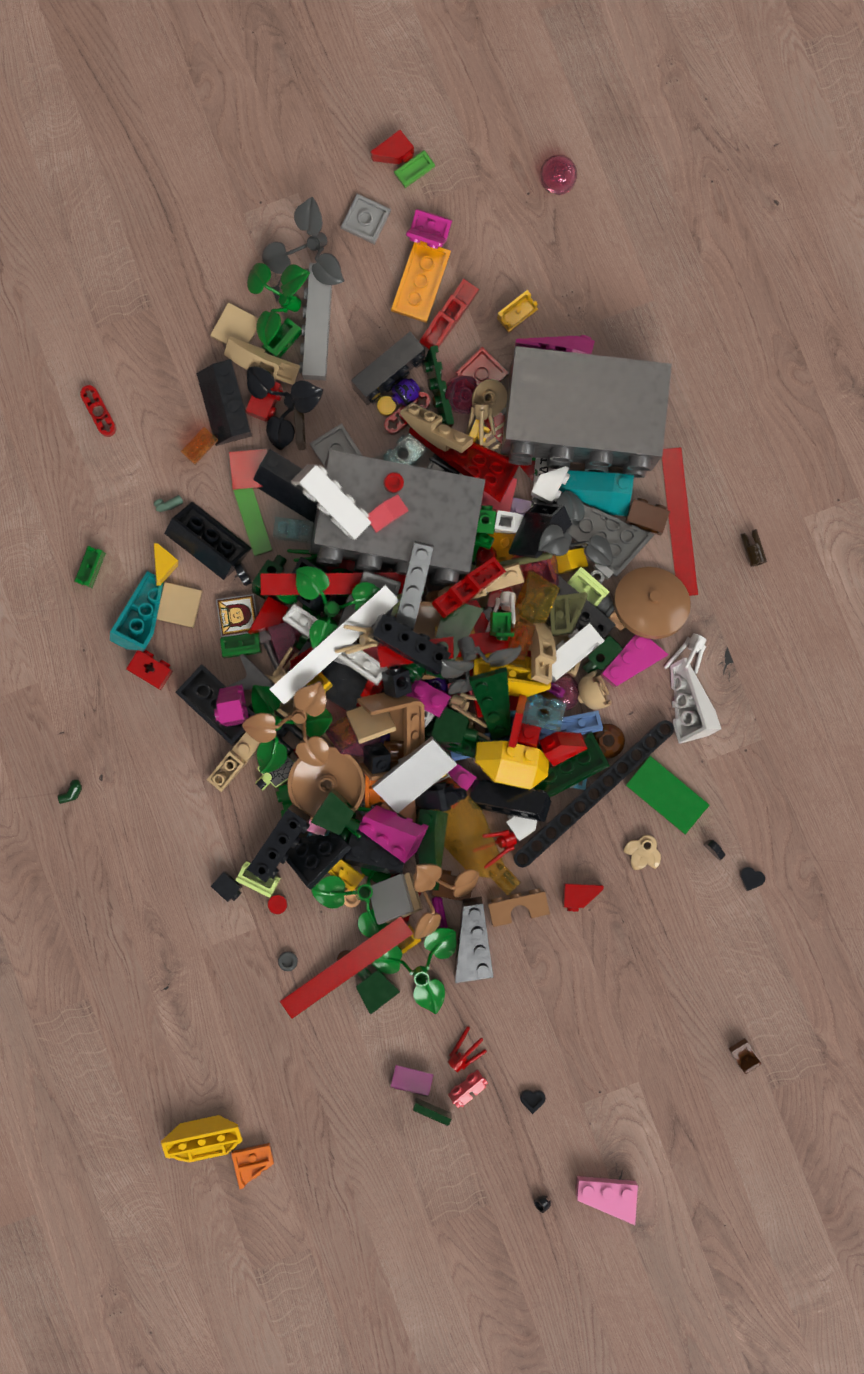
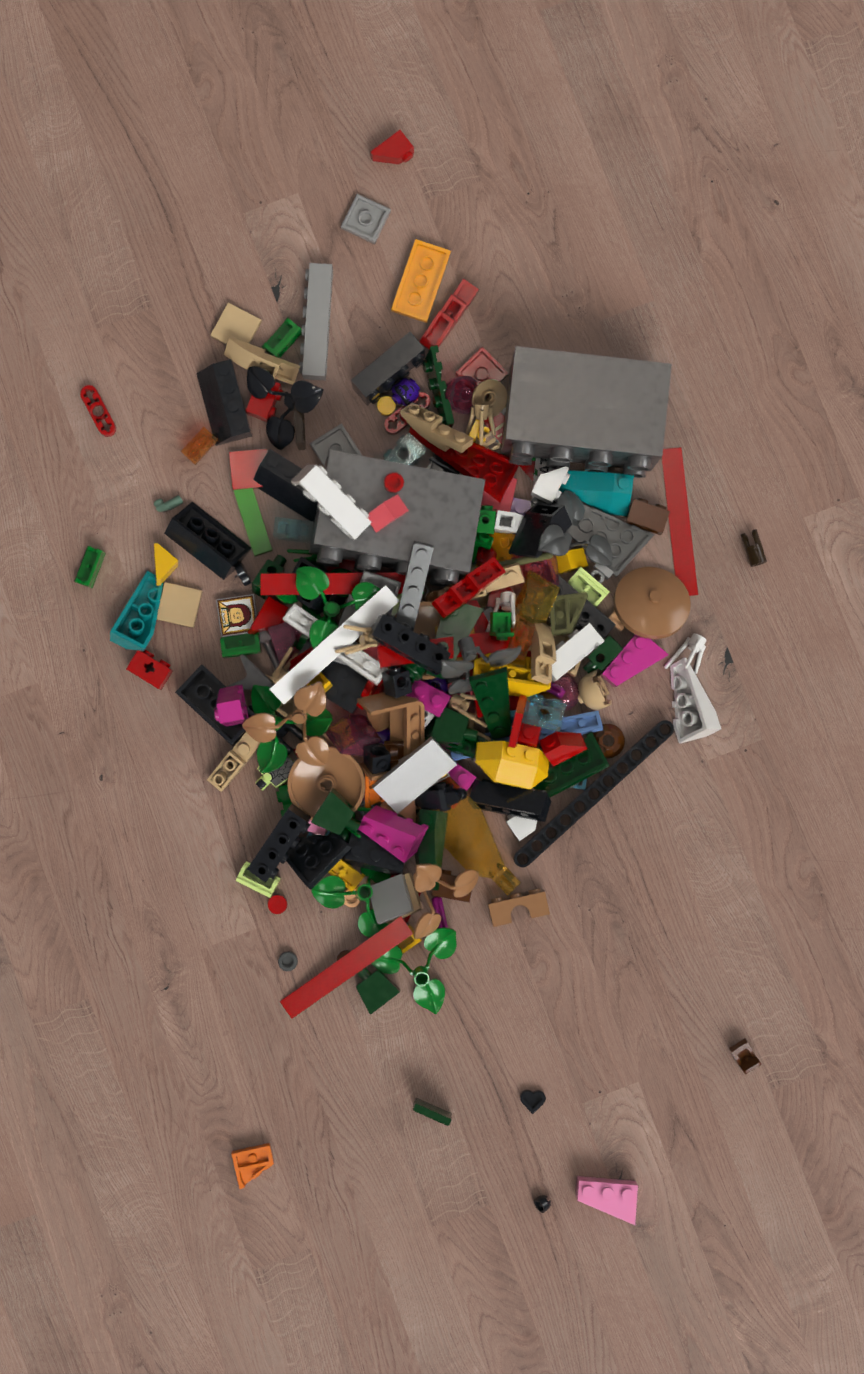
dark green arm [58,780,82,804] -> none
yellow wedge [161,1115,242,1163] -> none
black brick [210,871,242,902] -> none
green plant [247,263,310,346] -> none
dark grey plant [262,197,345,285] -> none
tan tile [346,706,396,744] -> none
magenta hinge [390,1065,434,1097] -> none
bright green tile [394,150,435,188] -> none
dark pink bracket [406,209,453,249] -> none
red plant [447,1027,487,1072] -> none
coral hinge [448,1070,488,1108] -> none
wedge [454,896,494,983] -> none
red plant [472,829,517,869] -> none
yellow hinge [497,290,538,333] -> none
dark pink wedge [515,335,595,355] -> none
clear pink cylinder [540,155,577,195] -> none
red slope [563,883,604,912] -> none
dark grey wheel [596,595,615,617] -> none
tan plate [624,835,661,870] -> none
green tile [625,756,709,835] -> none
black tile [704,840,725,861] -> none
black tile [740,867,765,891] -> none

